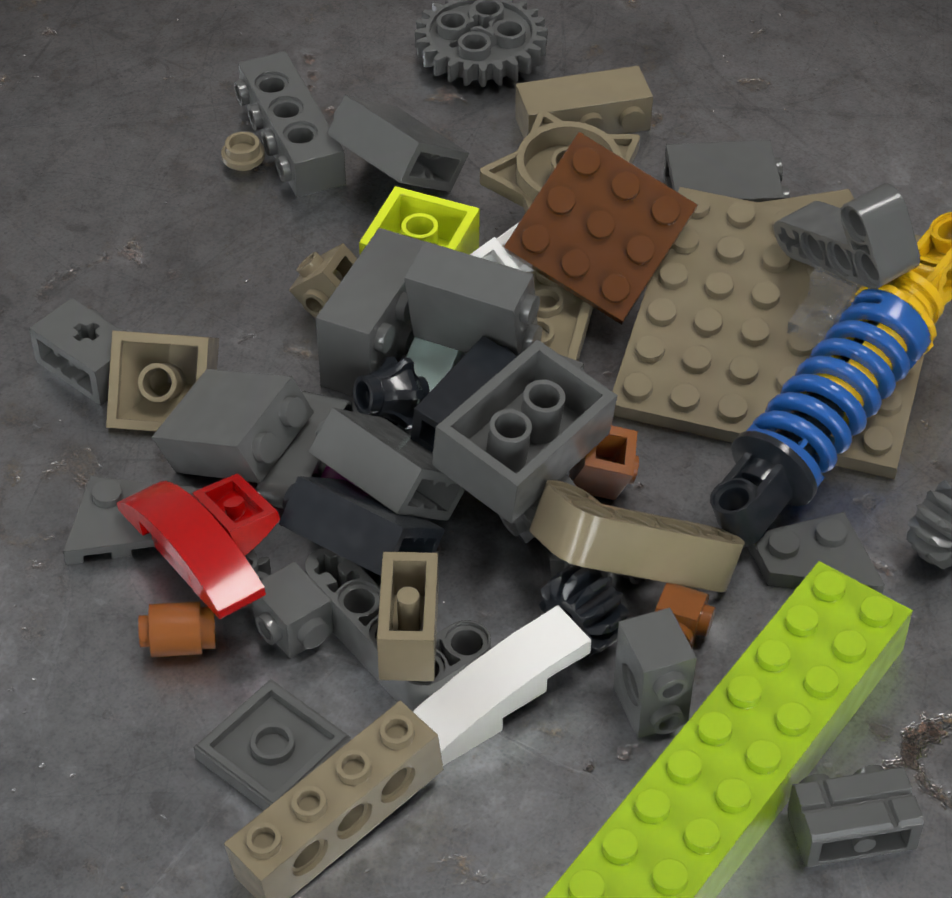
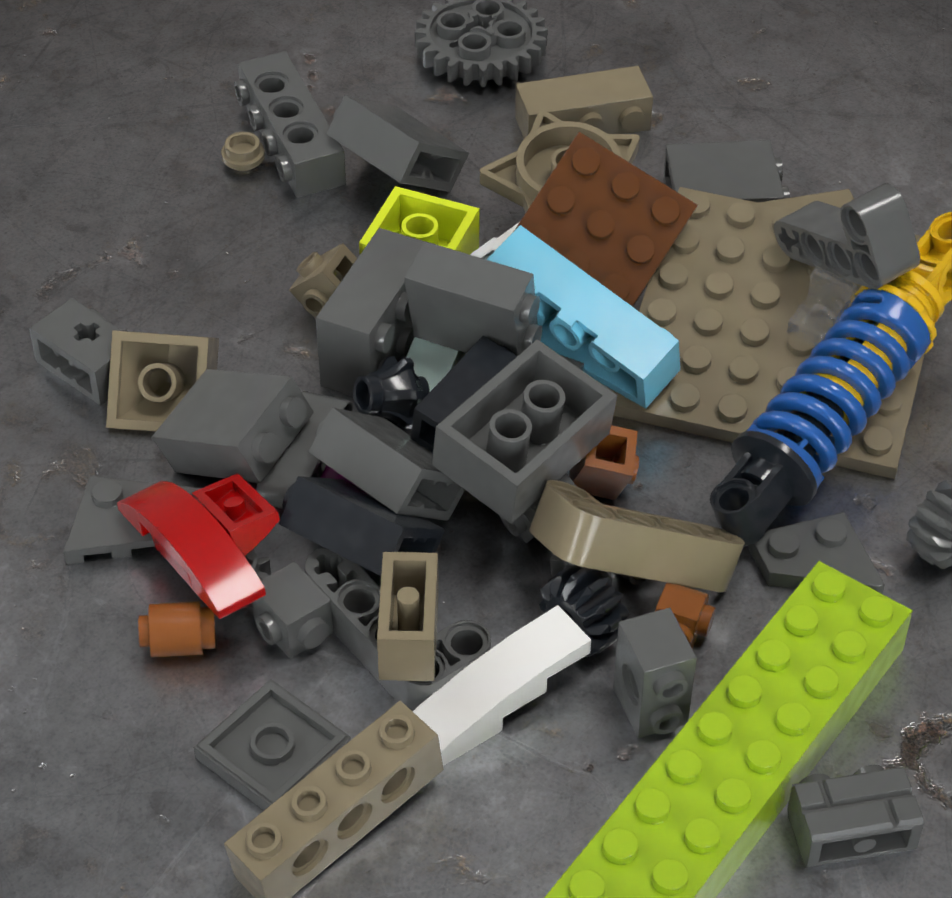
none -> medium azure wedge [487,225,681,409]

